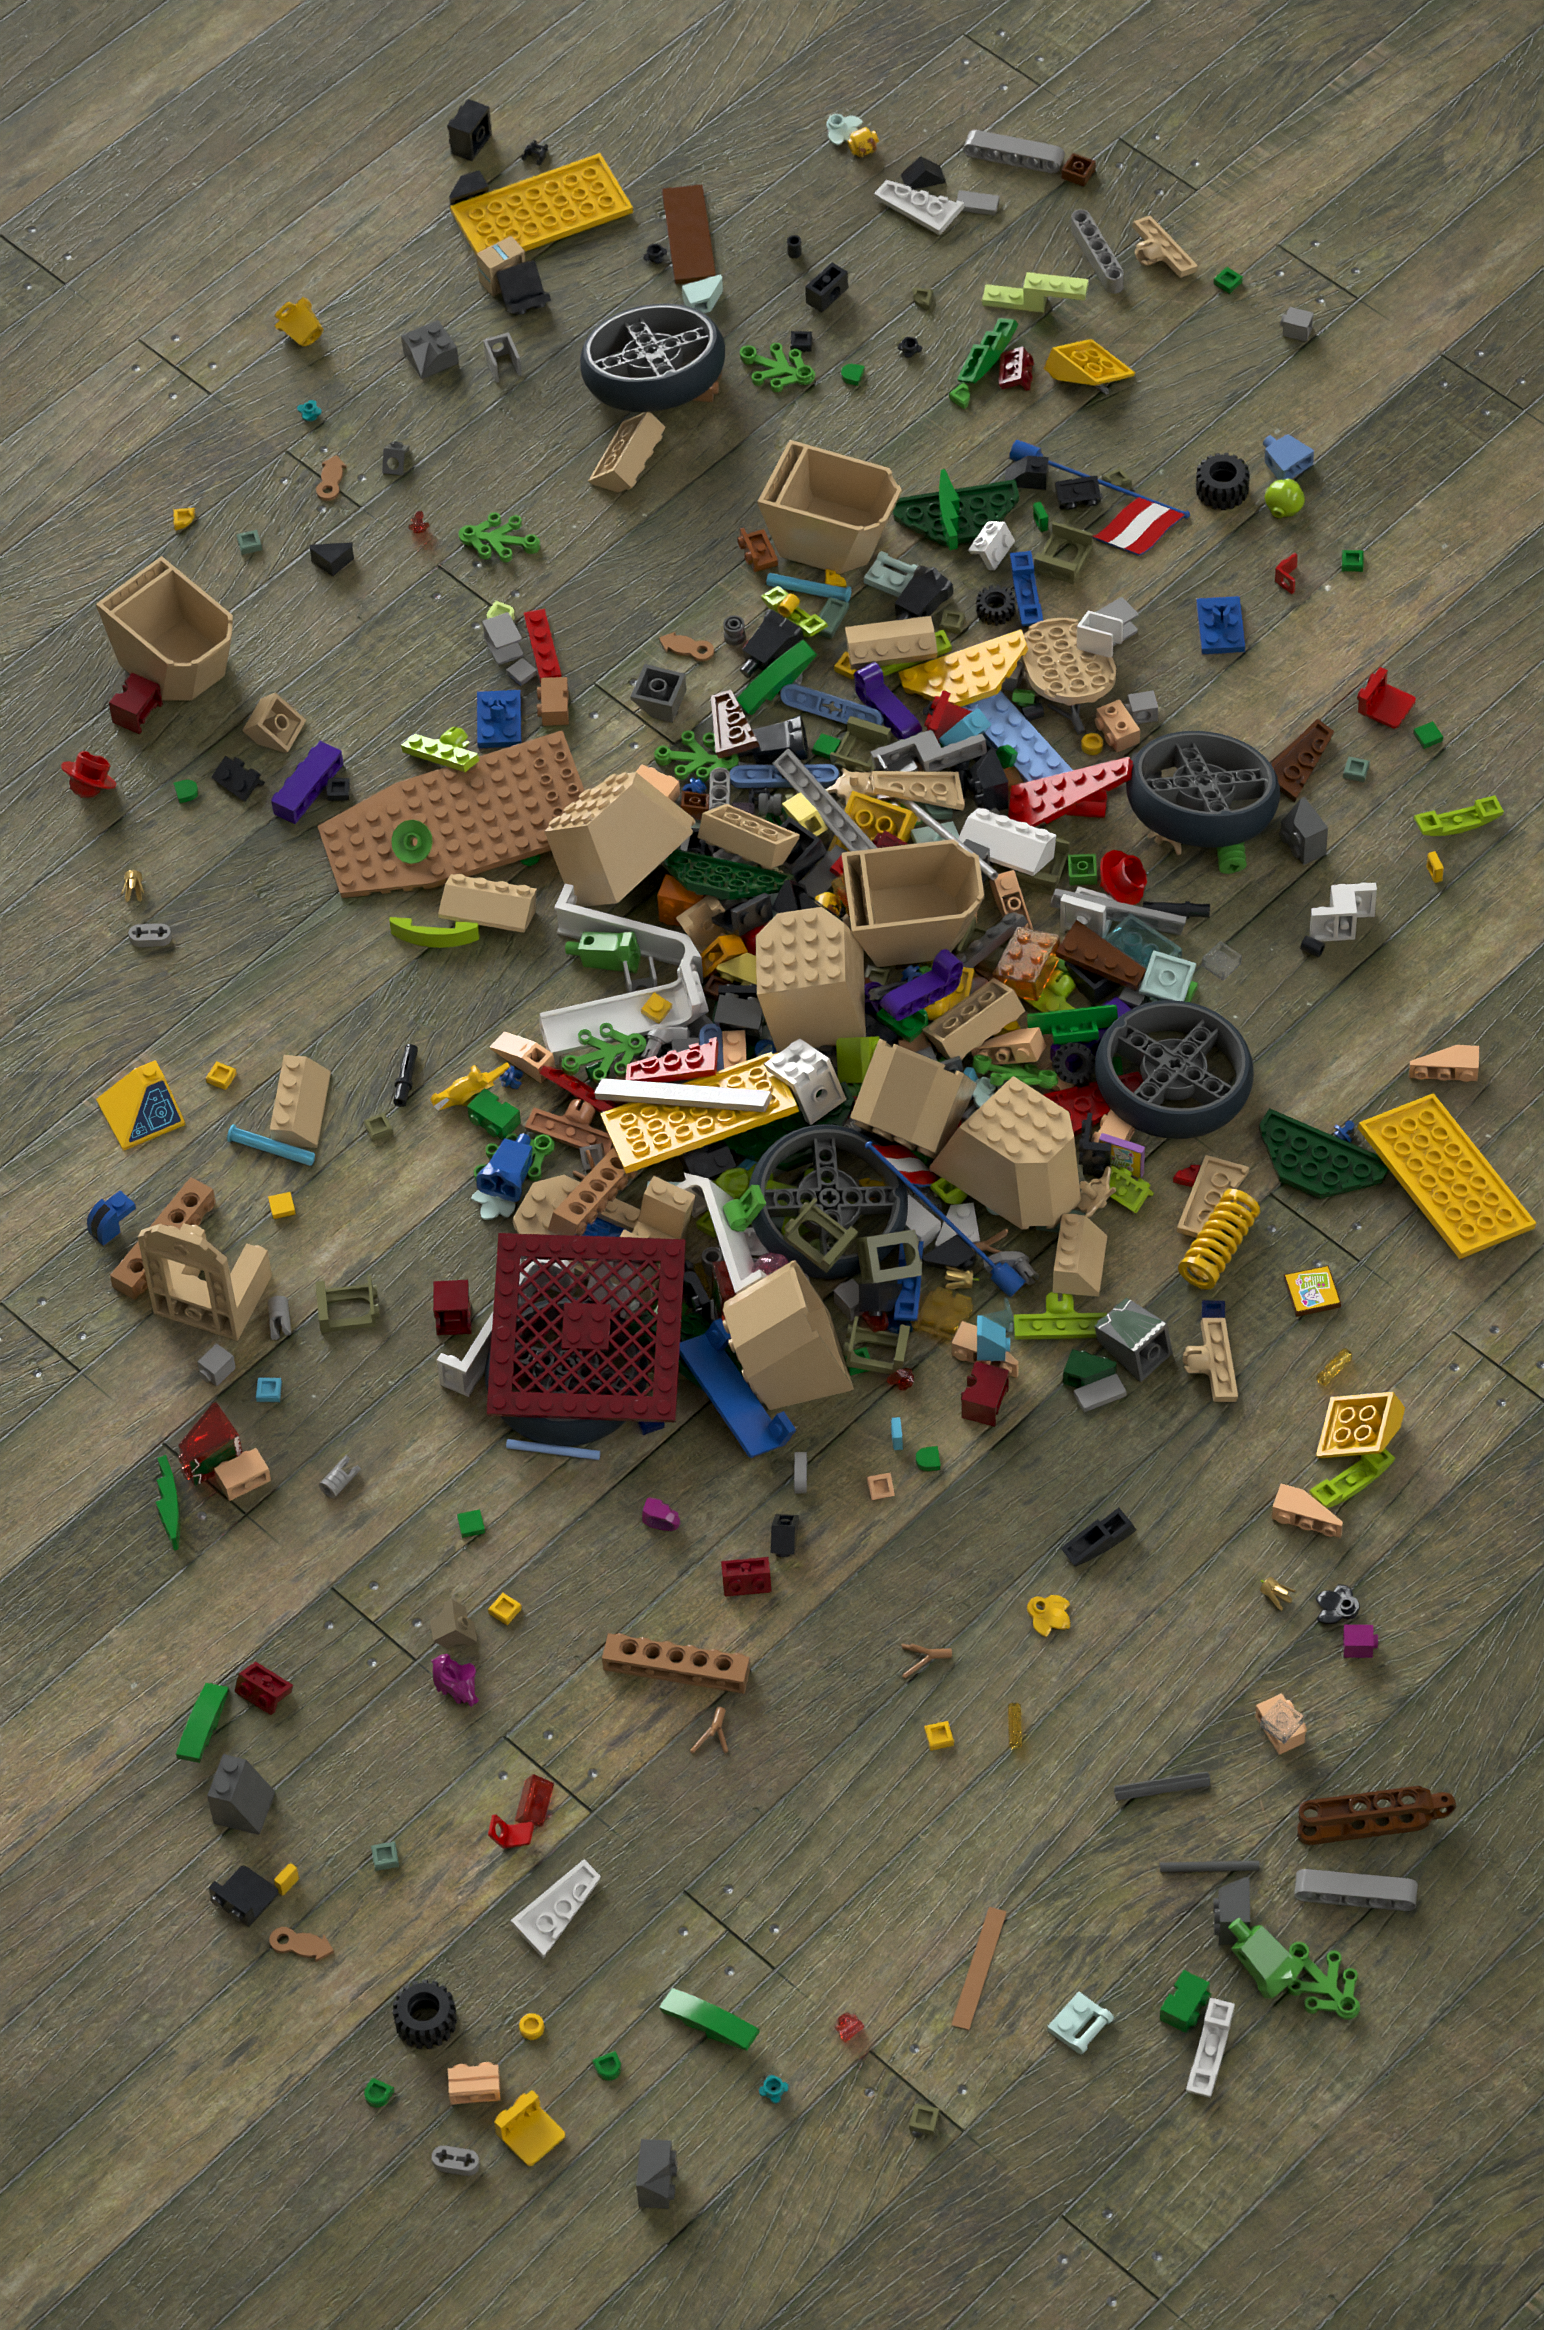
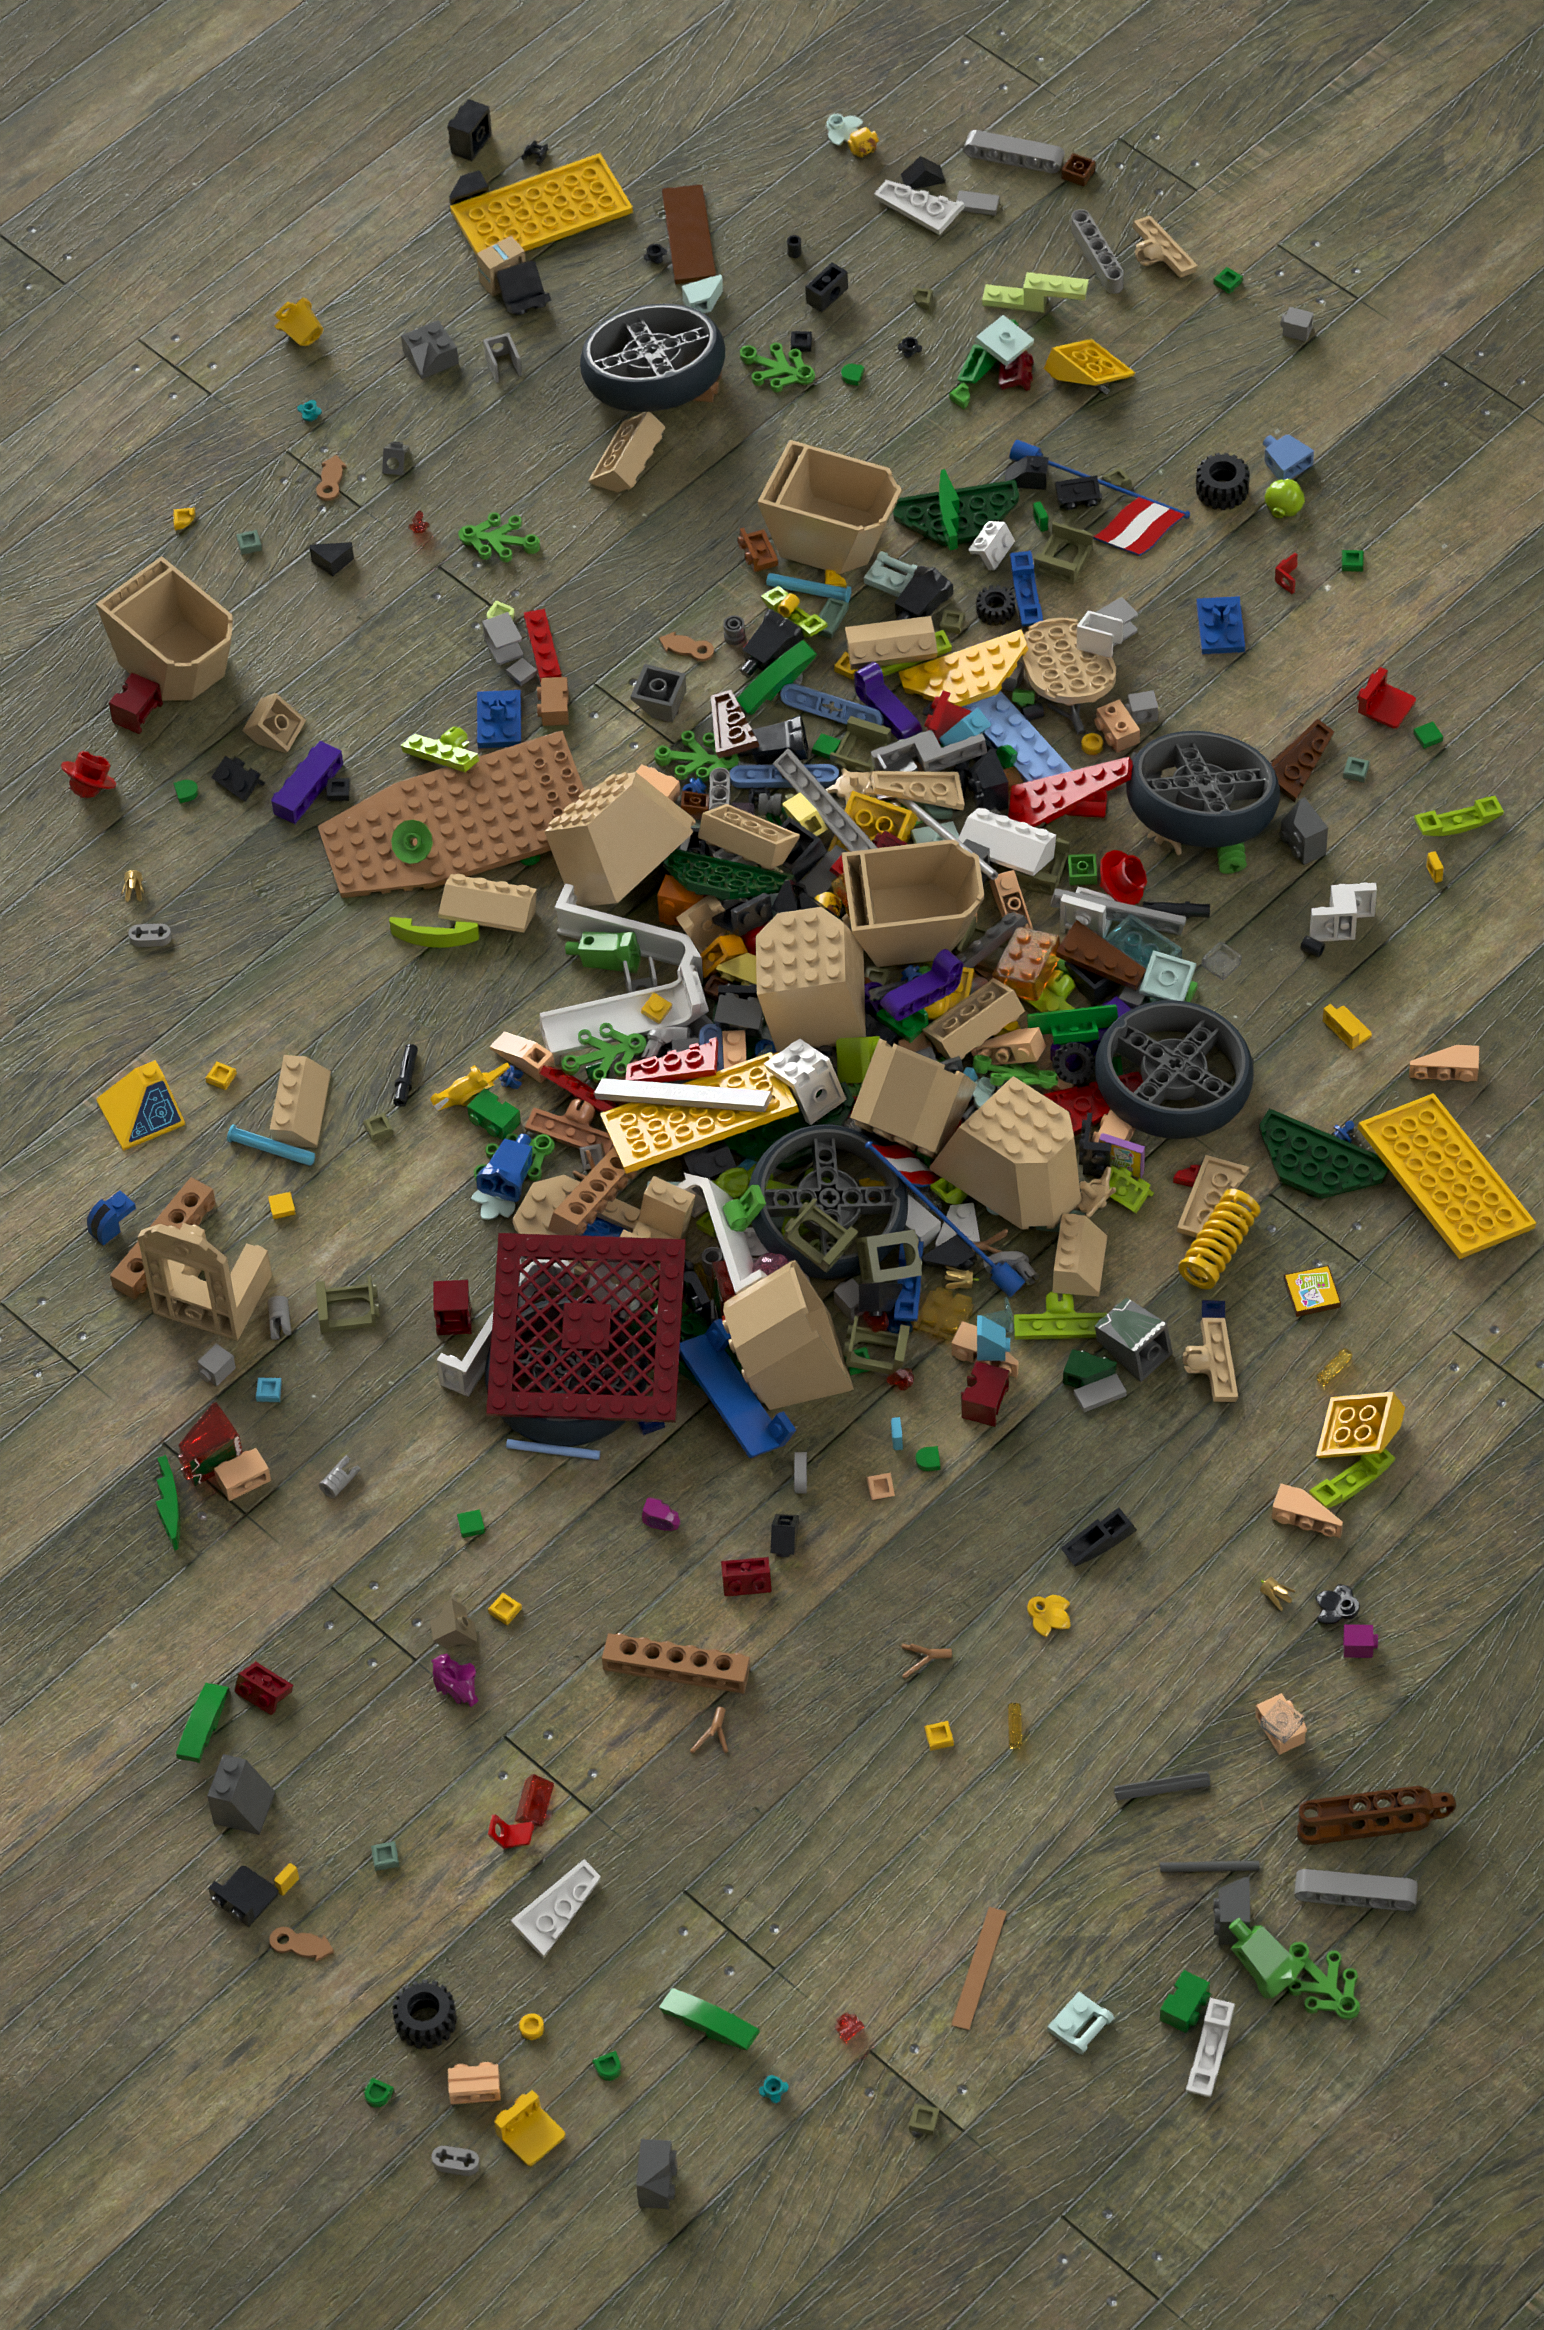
none -> light aqua plate [975,315,1034,366]
none -> yellow panel [1323,1004,1372,1050]

